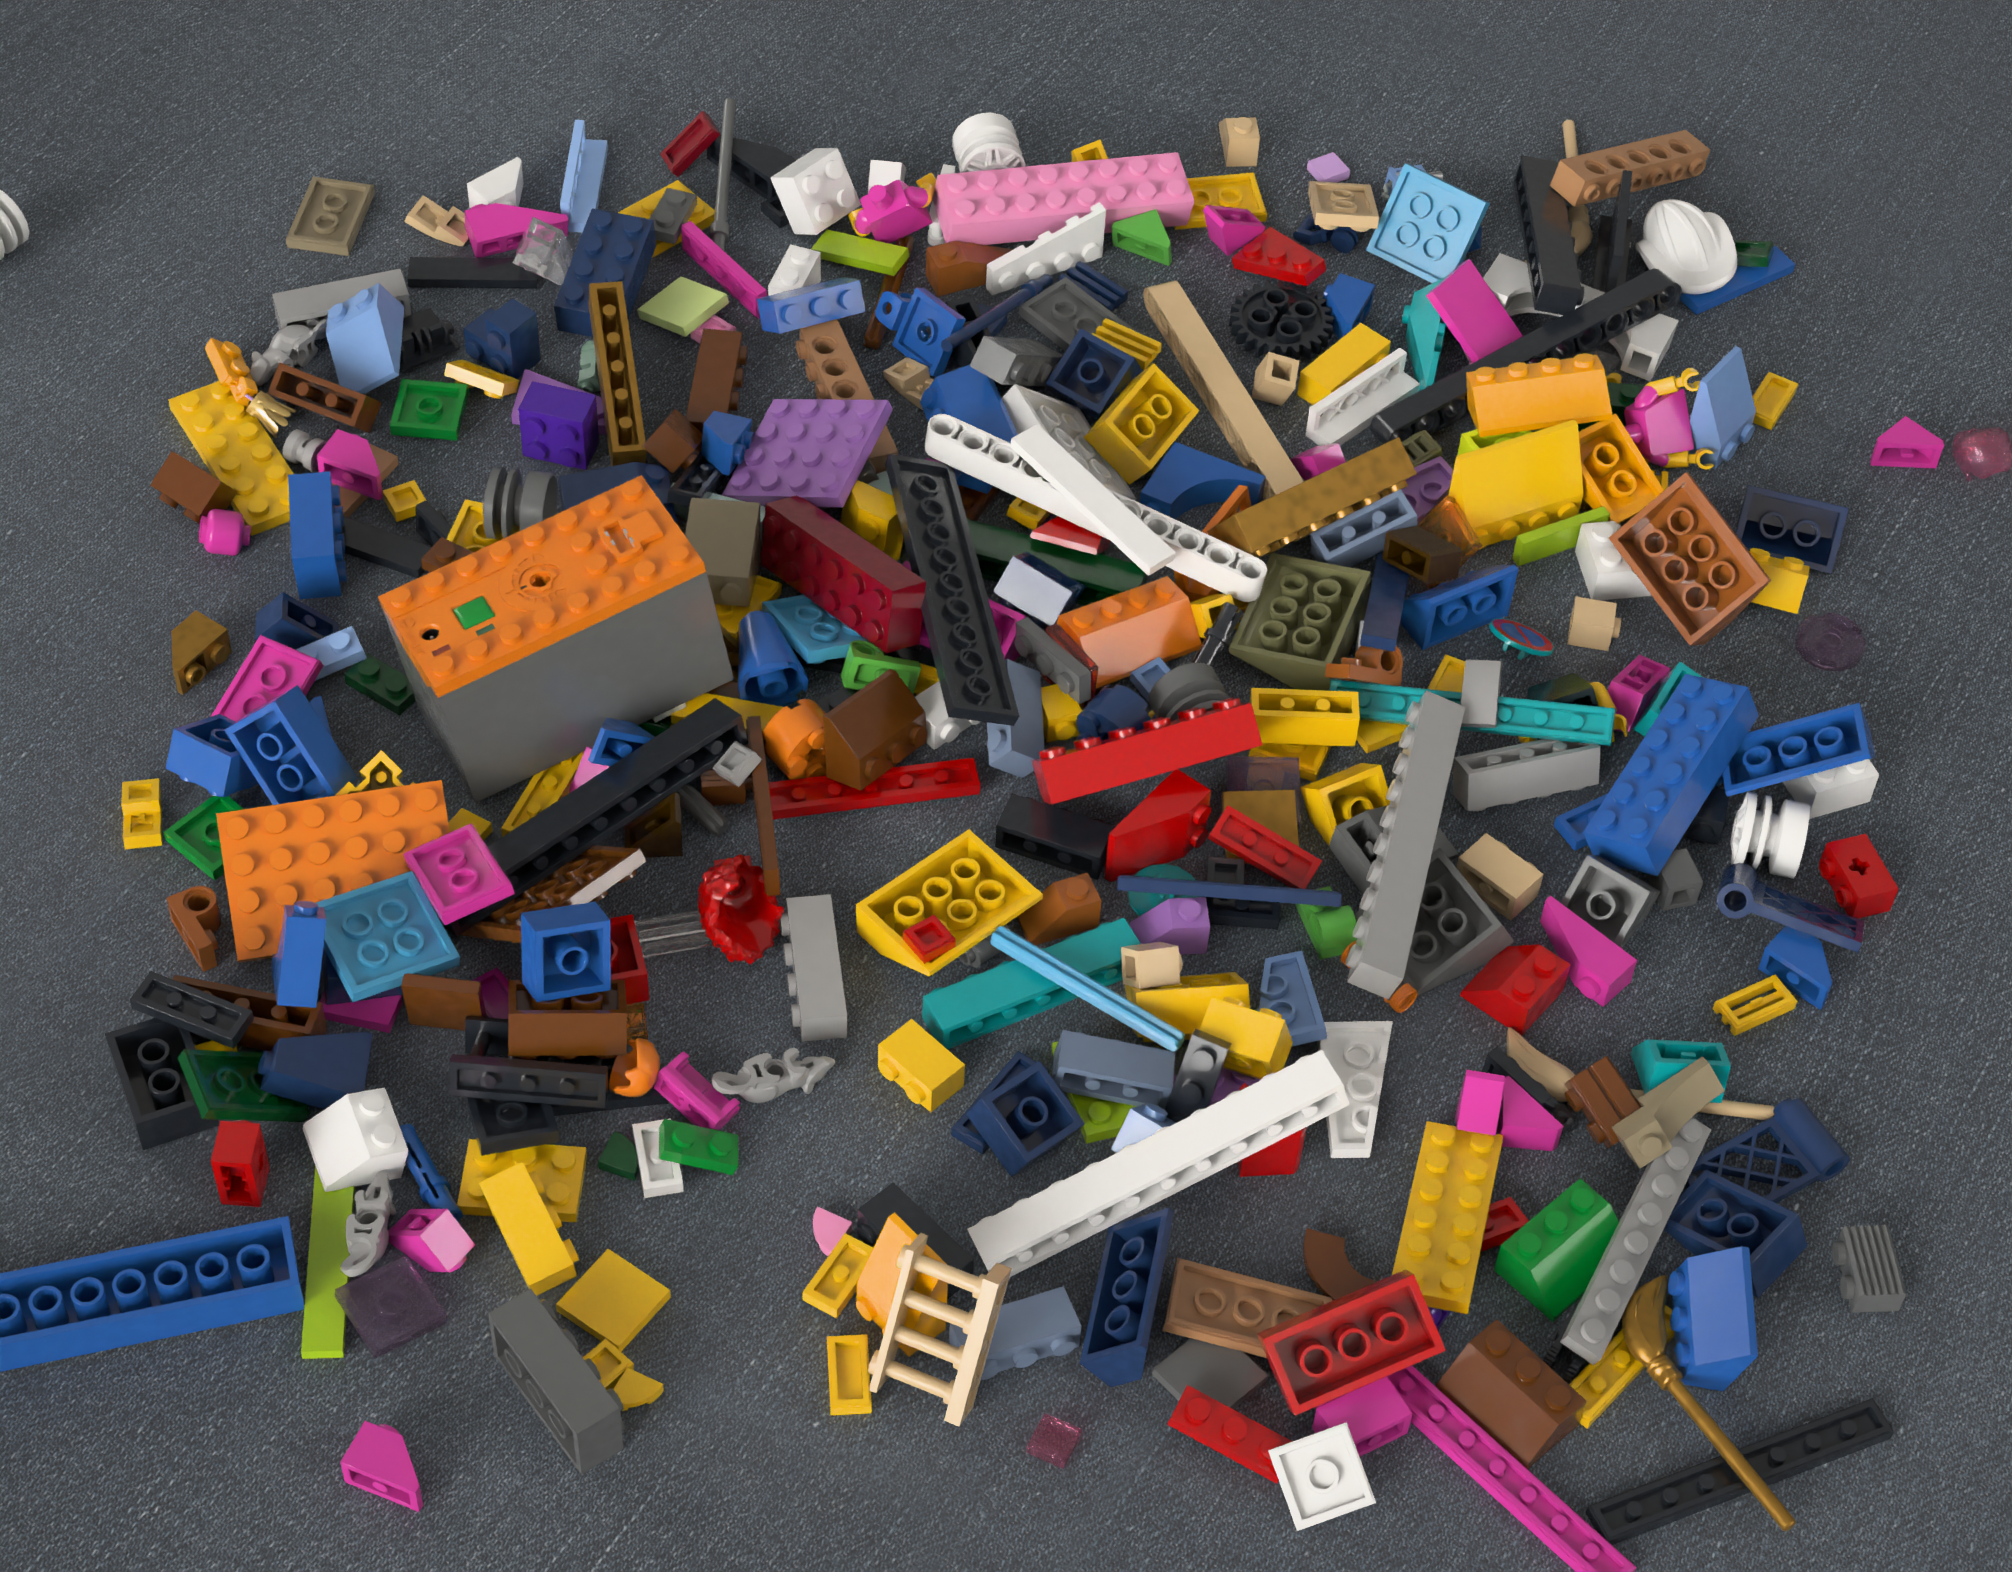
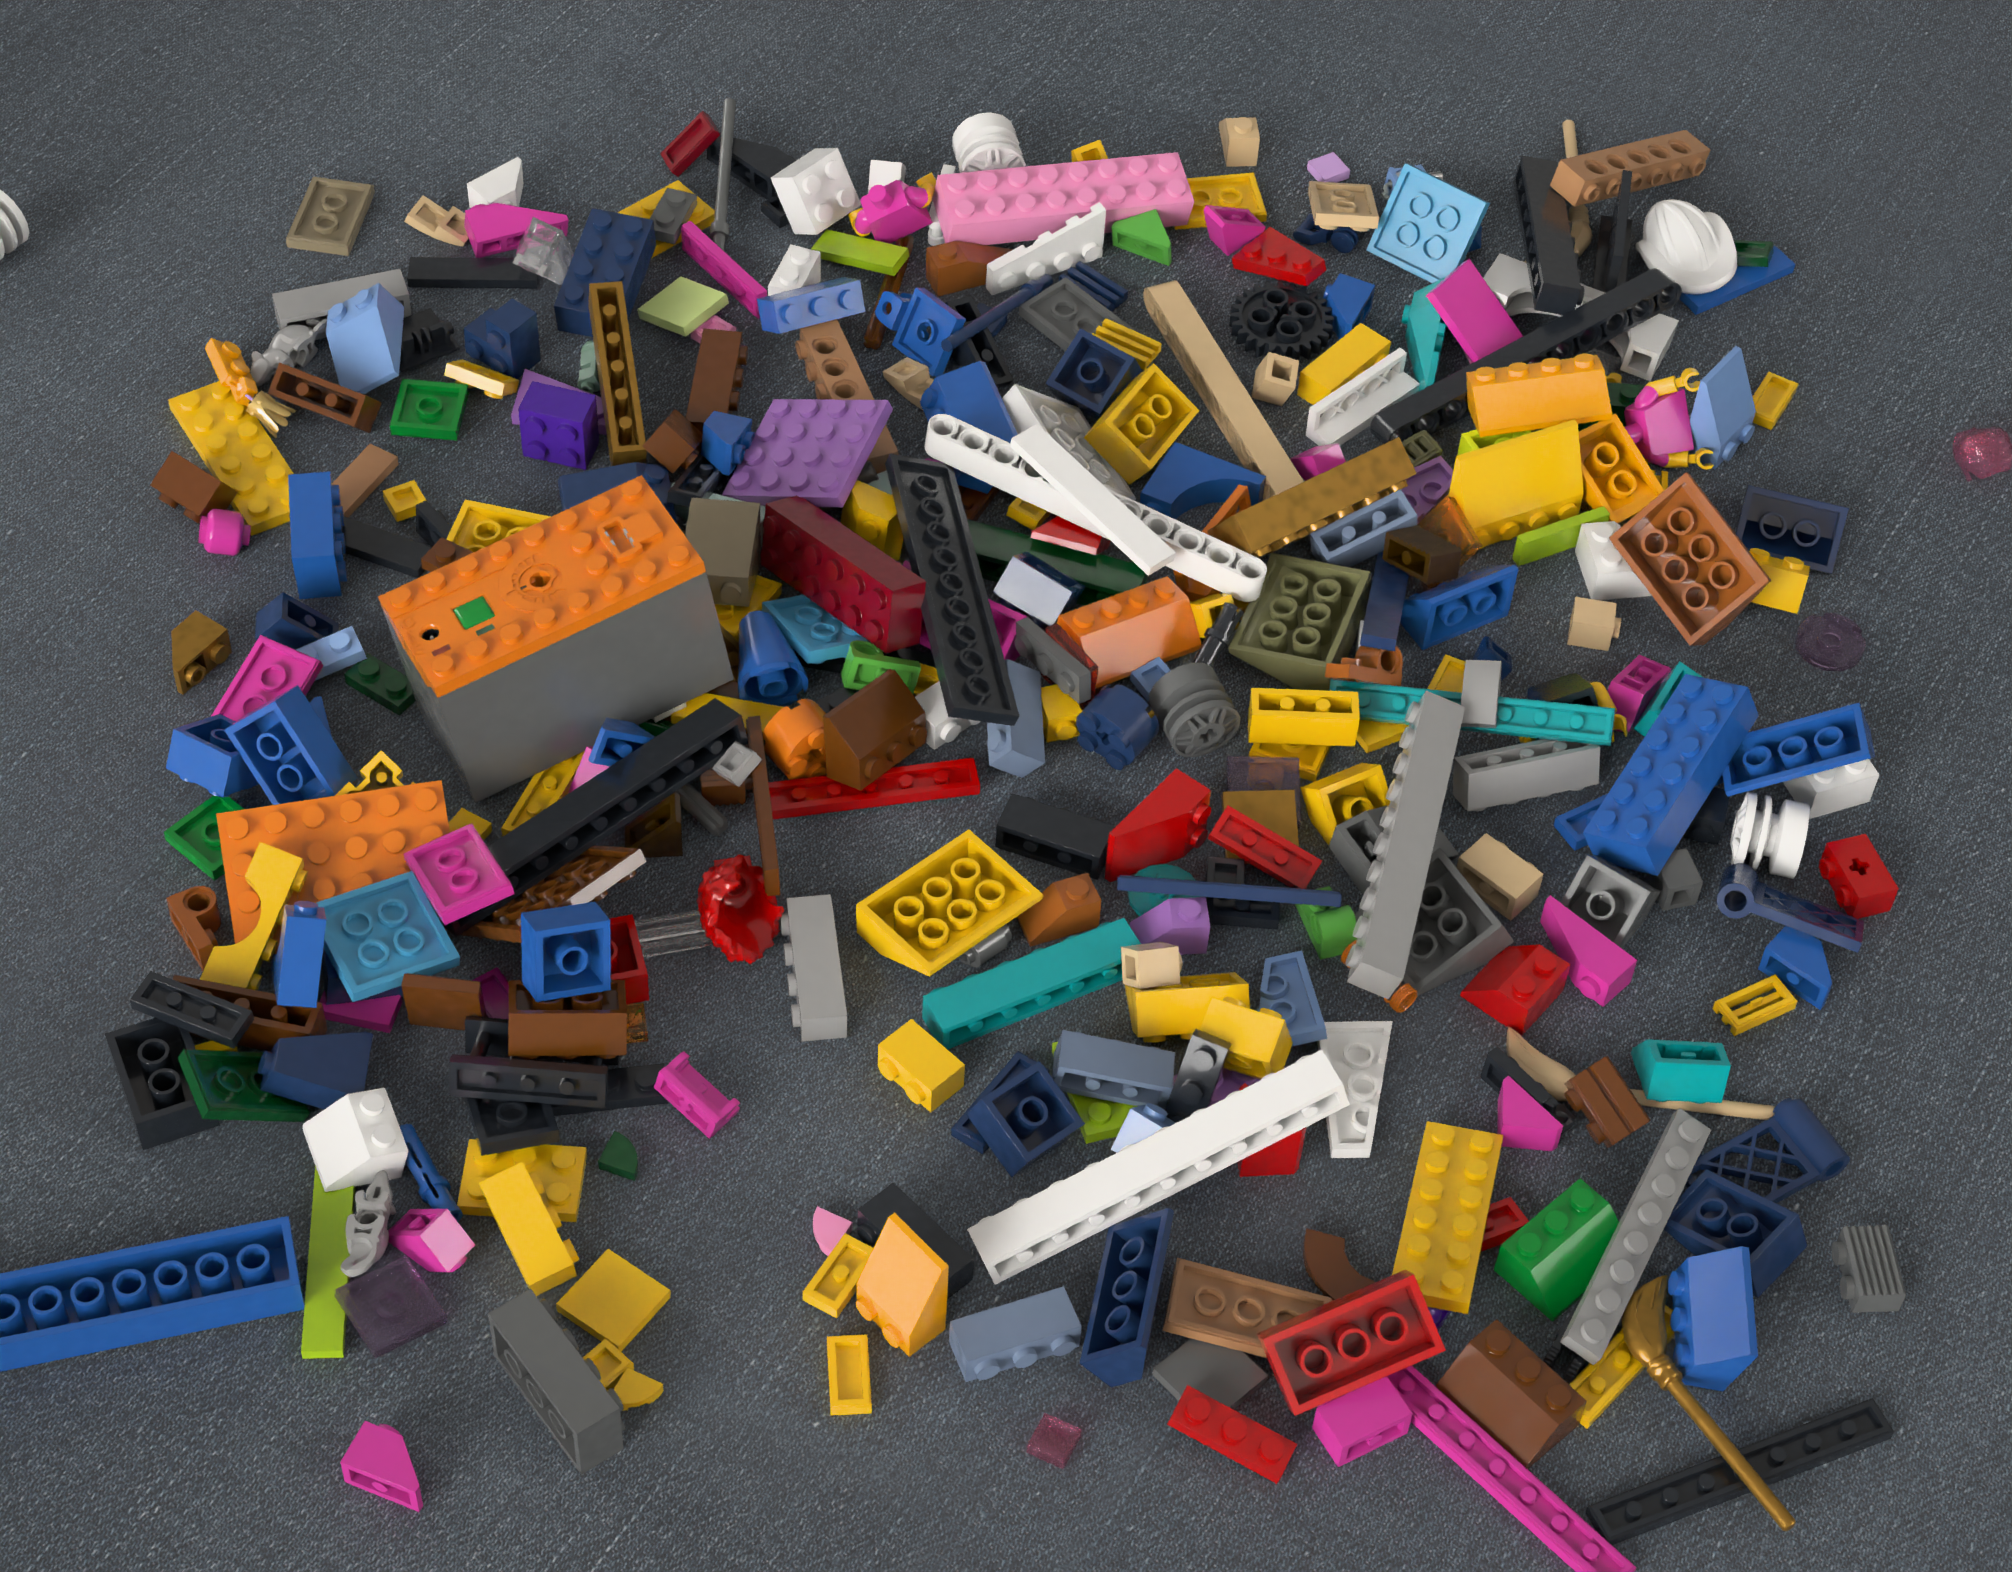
yellow slope [121,778,163,849] -> none
red brick [211,1120,270,1207] -> none
light grey wheel [283,429,327,472] -> none
dark pink slope [317,429,383,501] -> none
dark grey wheel [483,466,558,539] -> none
light blue fence [560,120,608,233] -> none
orange hair [609,1038,660,1097] -> none
white plate [632,1118,684,1198] -> none
green plate [659,1119,738,1175] -> none
light grey animal [712,1048,835,1104] -> none
tan fence [868,1233,1012,1426] -> none
red tile [903,915,956,964] -> none
dark grey brick [970,336,1063,387] -> none
dark azure axle [991,926,1185,1052] -> none
red brick [1031,698,1263,804] -> none
white tile [1268,1422,1376,1531] -> none
dark pink slope [1455,1070,1505,1136] -> none
piece [1489,618,1555,660] -> none
dark tan slope [1612,1056,1725,1169] -> none
dark pink slope [1870,416,1944,468] -> none
none -> yellow arch [200,842,308,991]
none -> dark blue slope [1472,636,1512,681]

